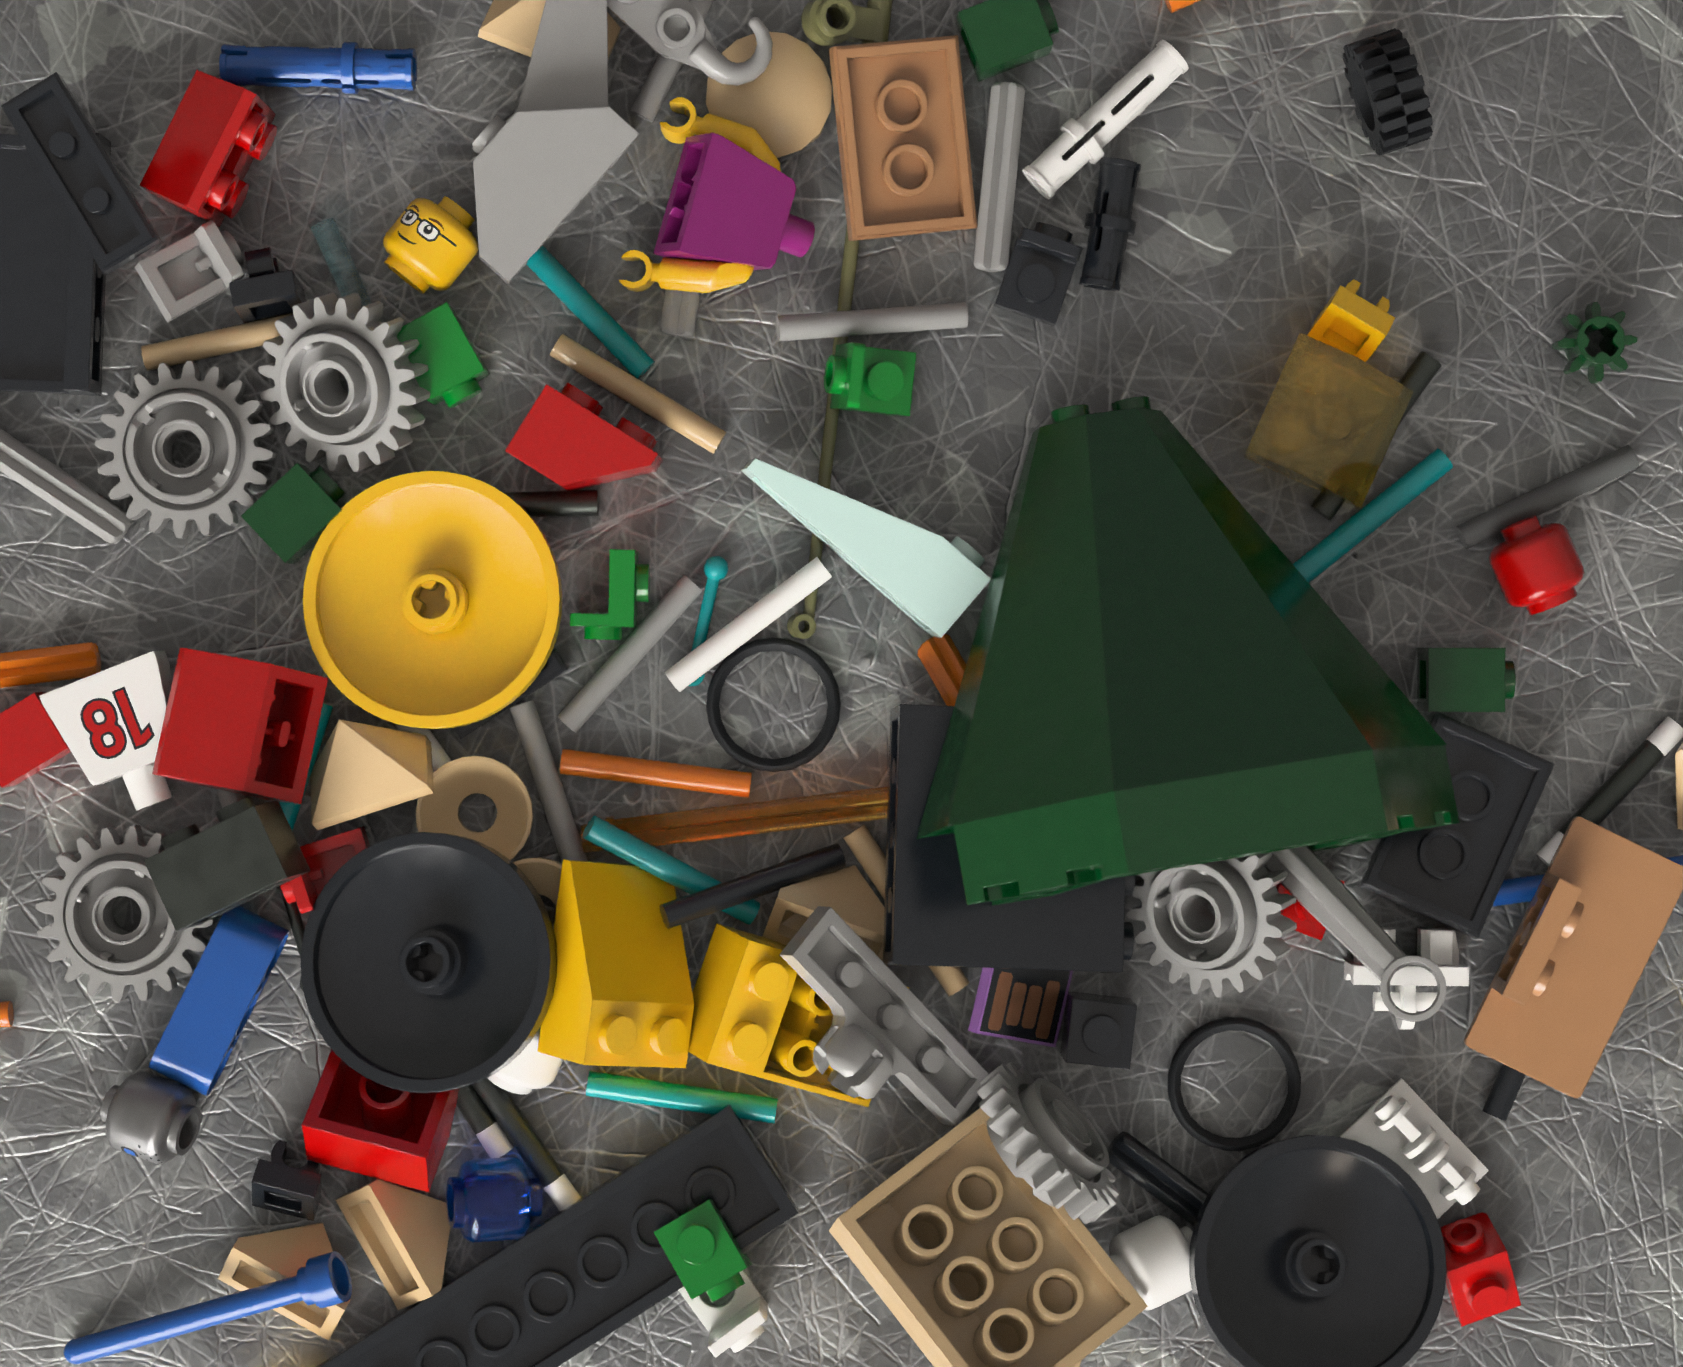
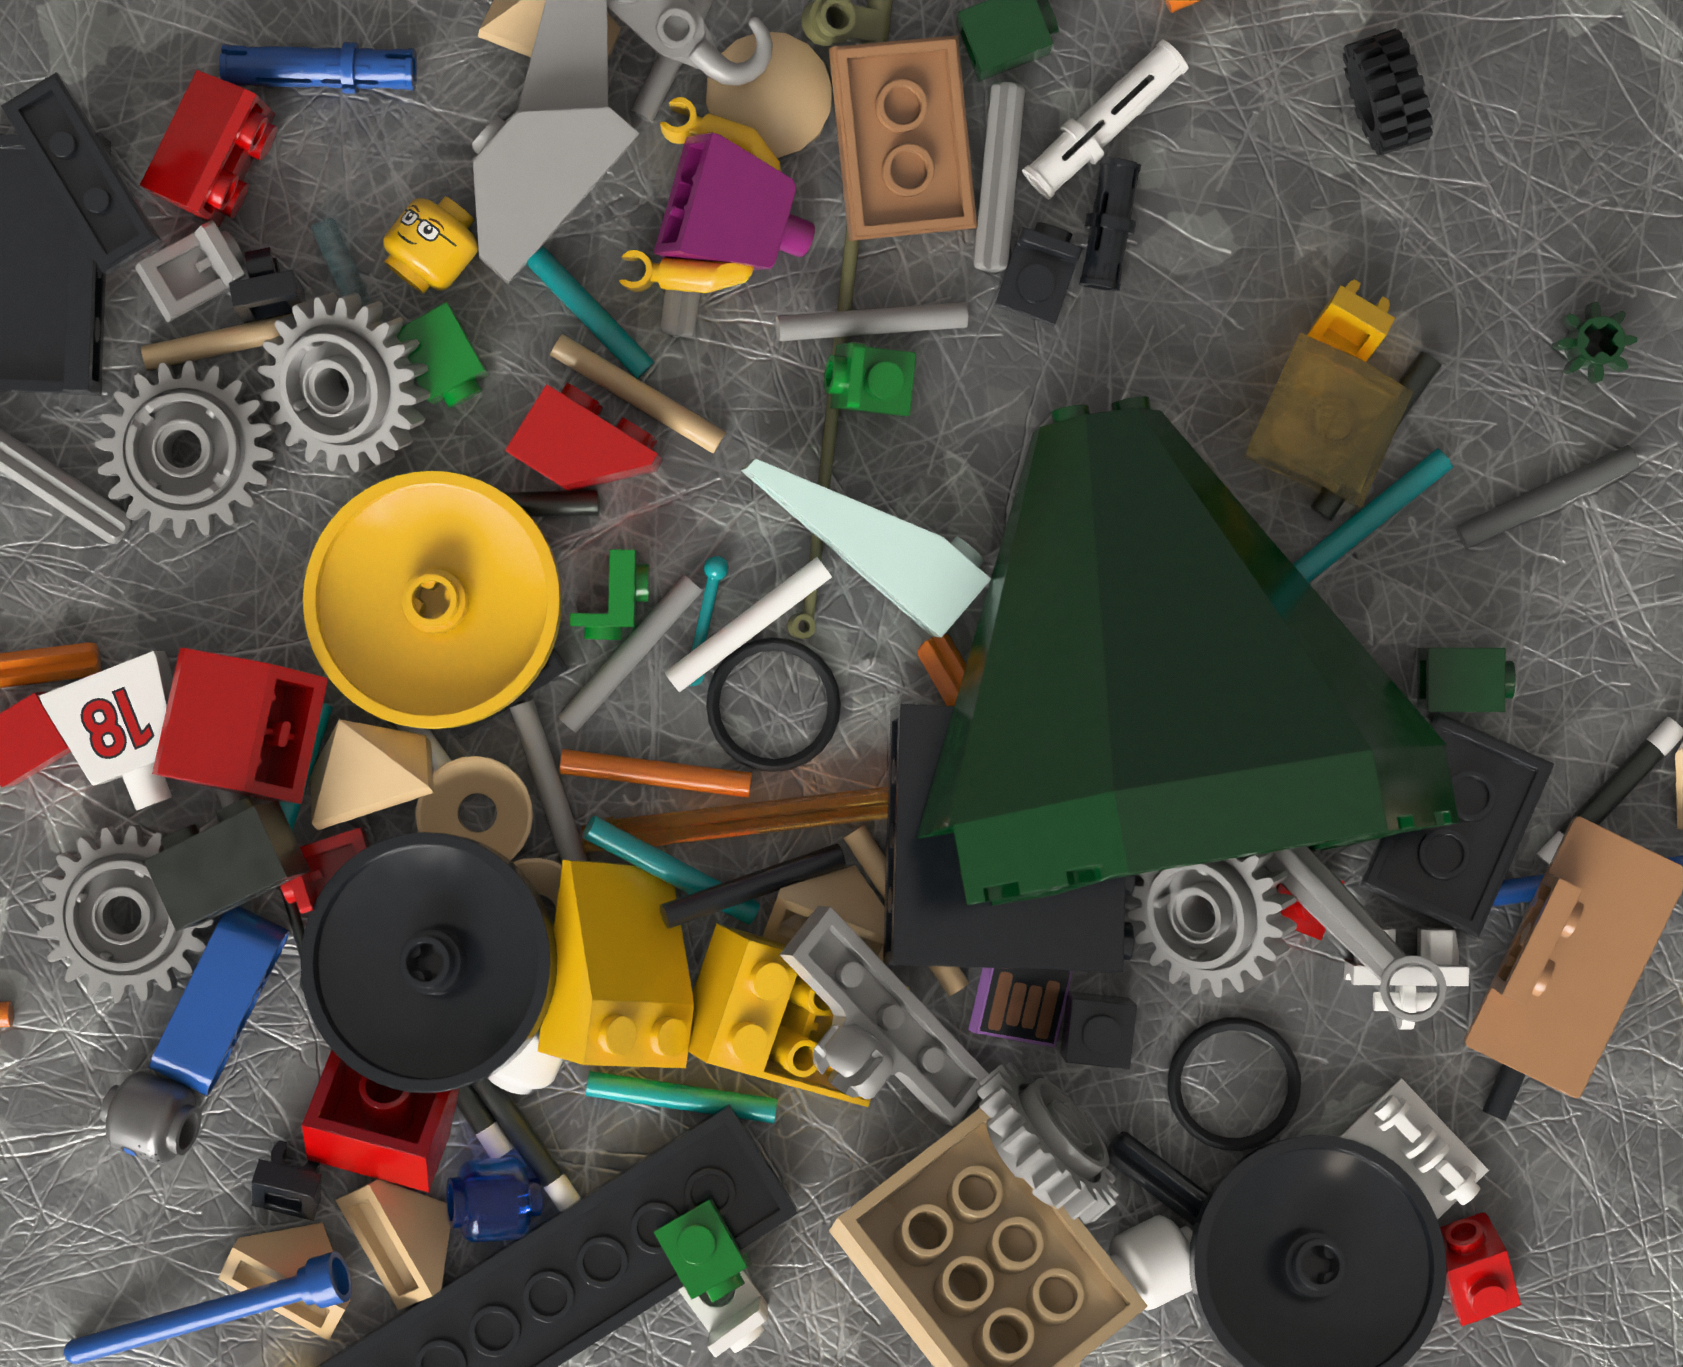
dark green brick [241,463,346,564] -> none
red head [1489,515,1585,615] -> none

